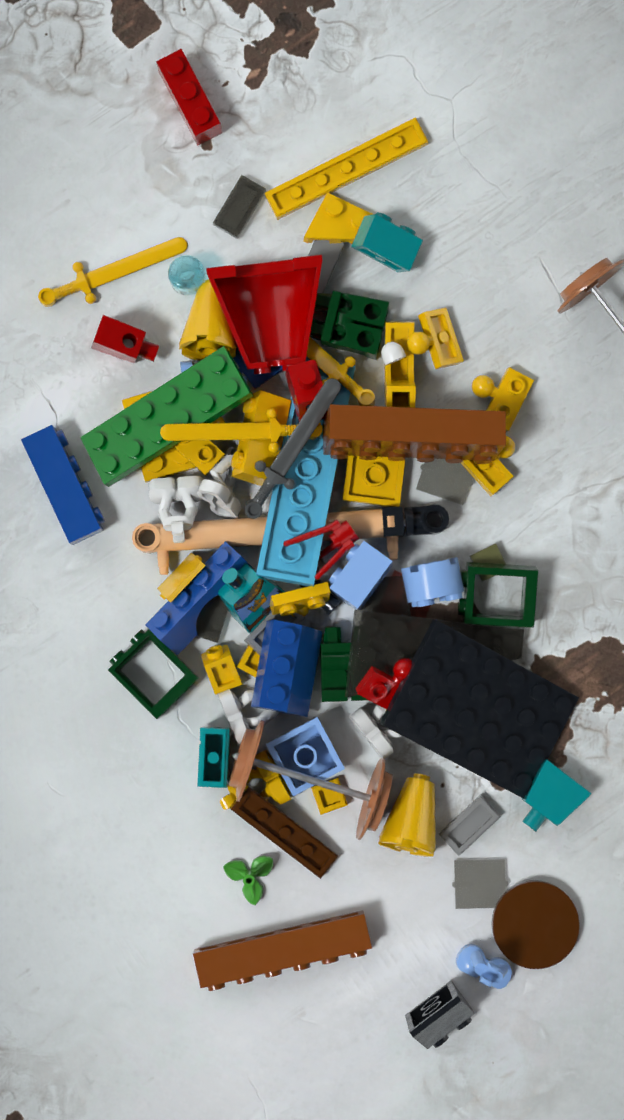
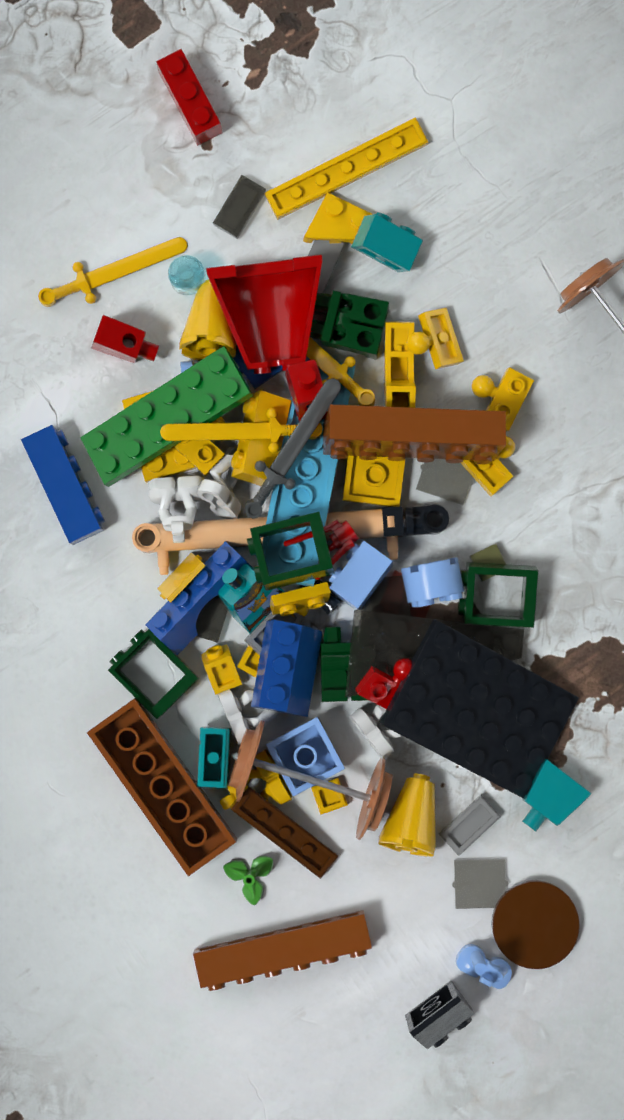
white hinge [381,342,406,365] -> none
none -> dark orange brick [87,698,237,876]
none -> dark green window [247,512,335,591]

